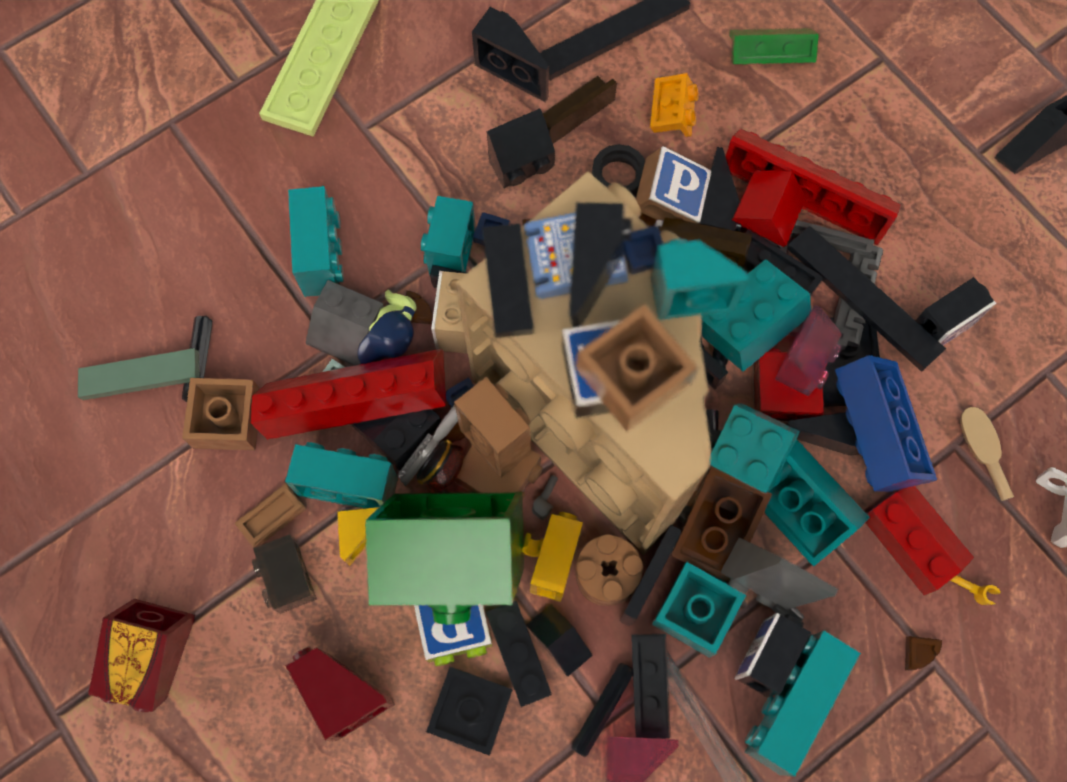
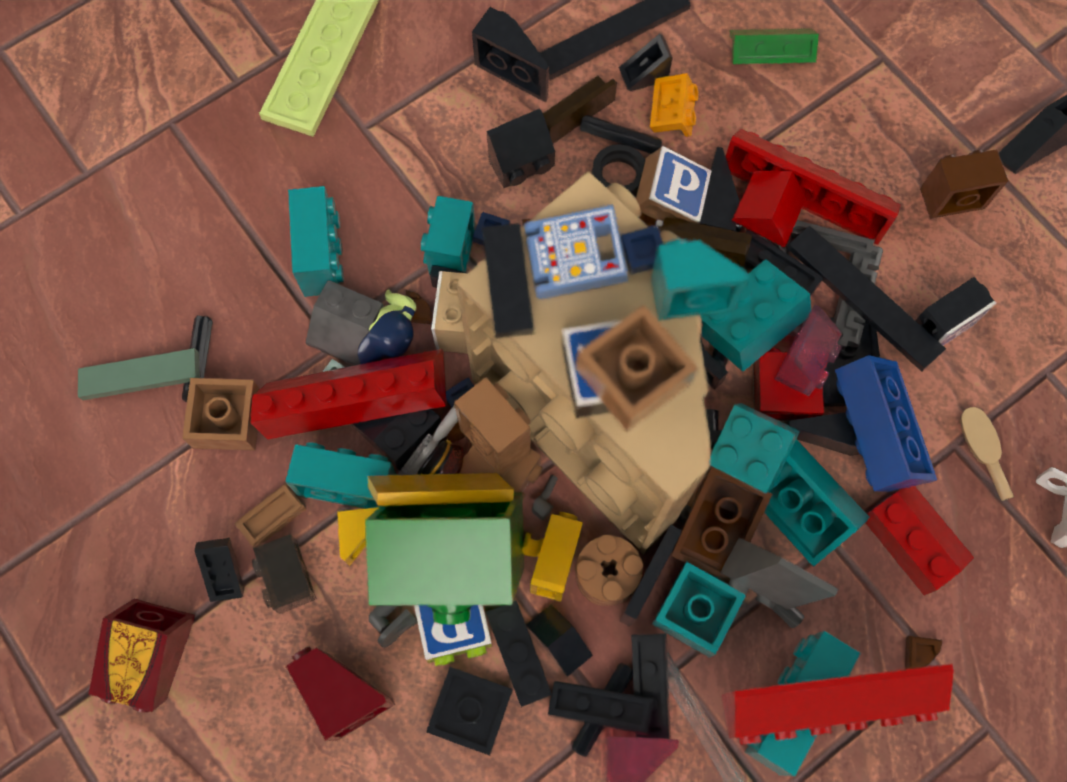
black slope [569,203,632,328] -> none
black piece [734,613,811,697] -> none
yellow hand [950,575,1000,605] -> none
none -> black tile [194,538,244,602]
none -> yellow tile [368,473,514,506]
none -> dark grey piece [368,605,418,648]
none -> black tile [548,681,654,735]
none -> black axle [580,115,662,154]
none -> black slope [619,33,673,91]
none -> red slope [722,664,954,745]
none -> reddish brown brick [920,149,1009,219]

